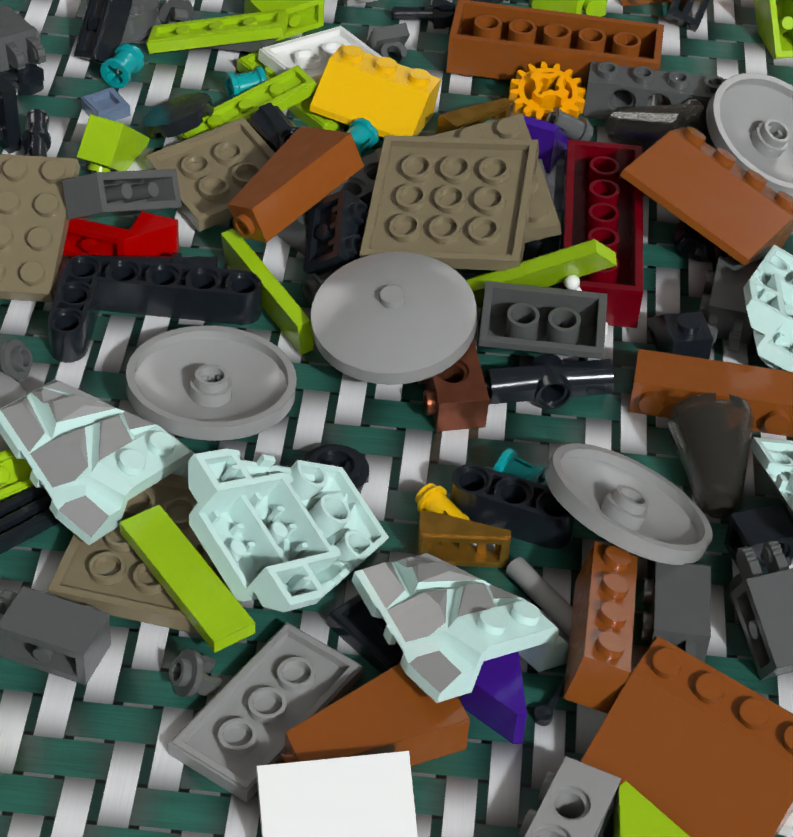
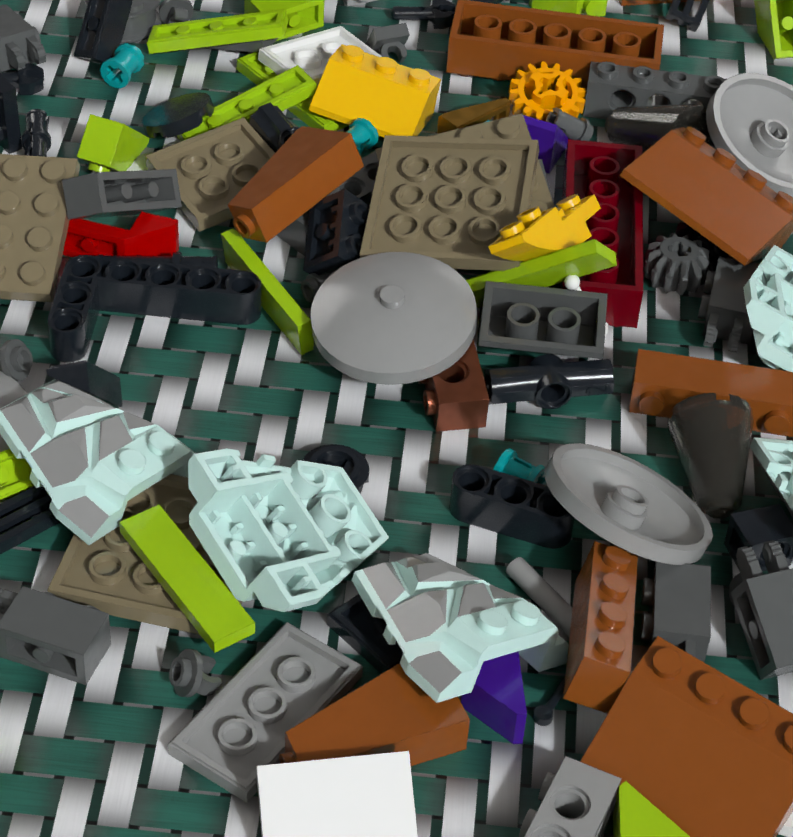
sand blue tile [81,87,131,121] -> none
light grey dish [126,326,297,441] -> none
teal bush [224,66,267,100] -> none
yellow pin [415,483,470,520] -> none
pearl gold slope [418,511,511,568] -> none
black slope [647,312,713,359] -> none
none -> black slope [46,360,122,407]
none -> yellow slope [488,194,601,261]
none -> dark grey gear [644,232,710,296]

